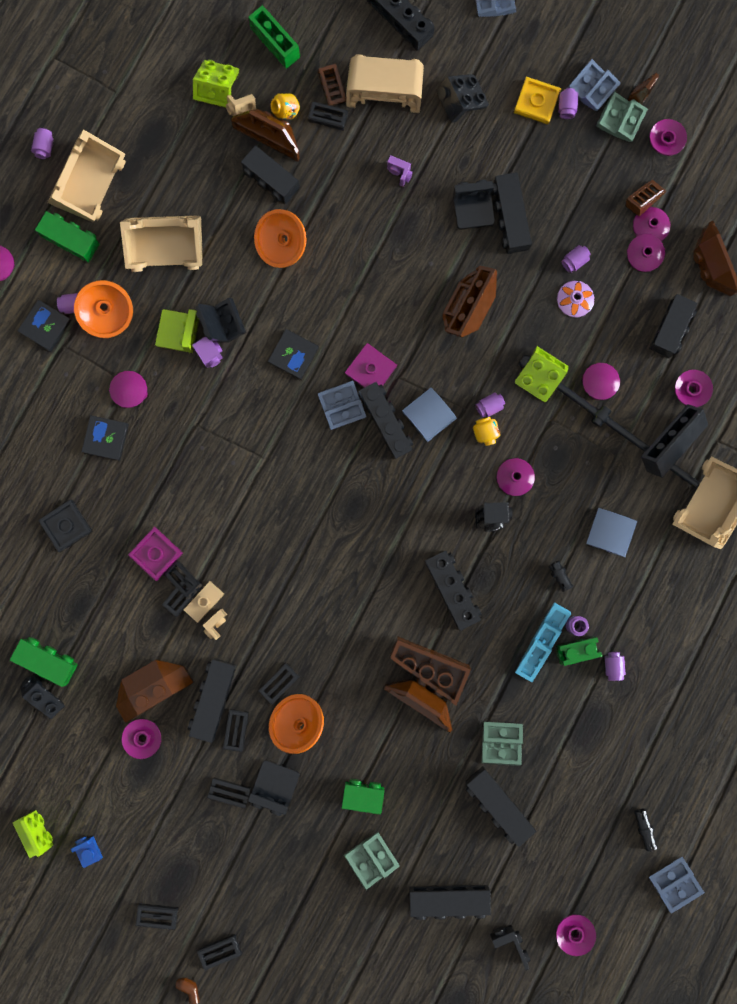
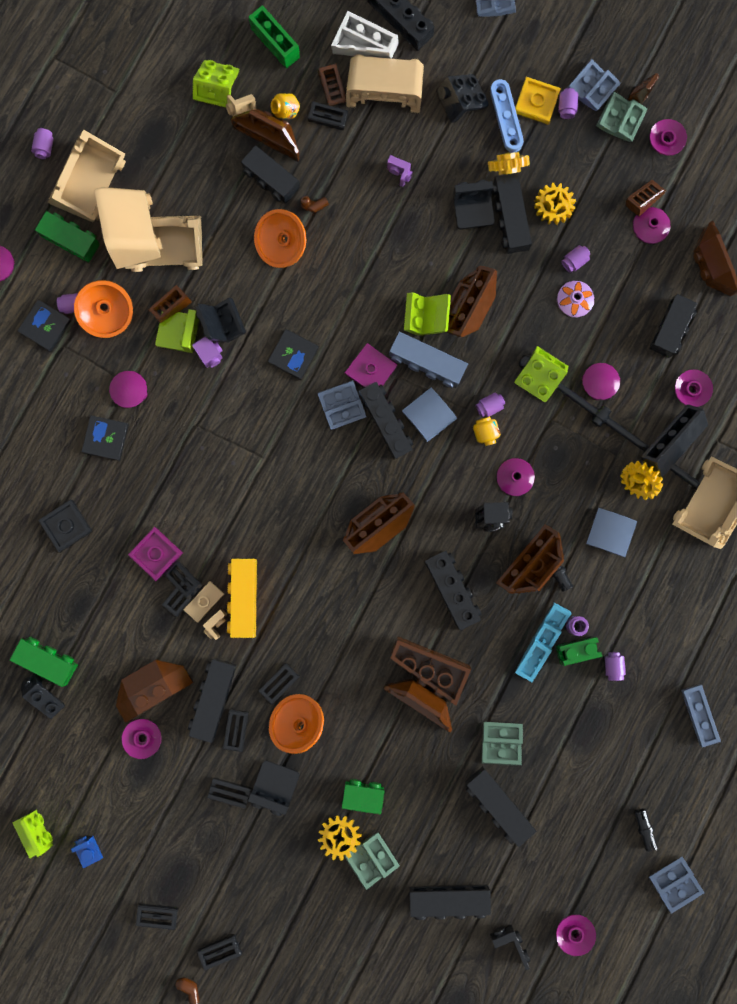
magenta dish [627,234,665,272] -> none
none -> tan windscreen [94,187,163,269]
none -> reddish brown slope [148,285,192,323]
none -> yellow brick [227,559,257,638]
none -> reddish brown arm [300,196,329,213]
none -> yellow gear [318,815,361,861]
none -> white wedge [331,11,399,59]
none -> reddish brown wedge [343,492,415,554]
none -> sand blue brick [389,331,468,388]
none -> lime bracket [404,292,451,336]
none -> yellow gear [488,152,530,175]
none -> light blue plate [490,79,523,152]
none -> reddish brown wedge [496,524,564,594]
none -> yellow gear [534,183,576,225]
none -> yellow gear [620,461,663,500]
none -> sand blue plate [681,684,721,747]

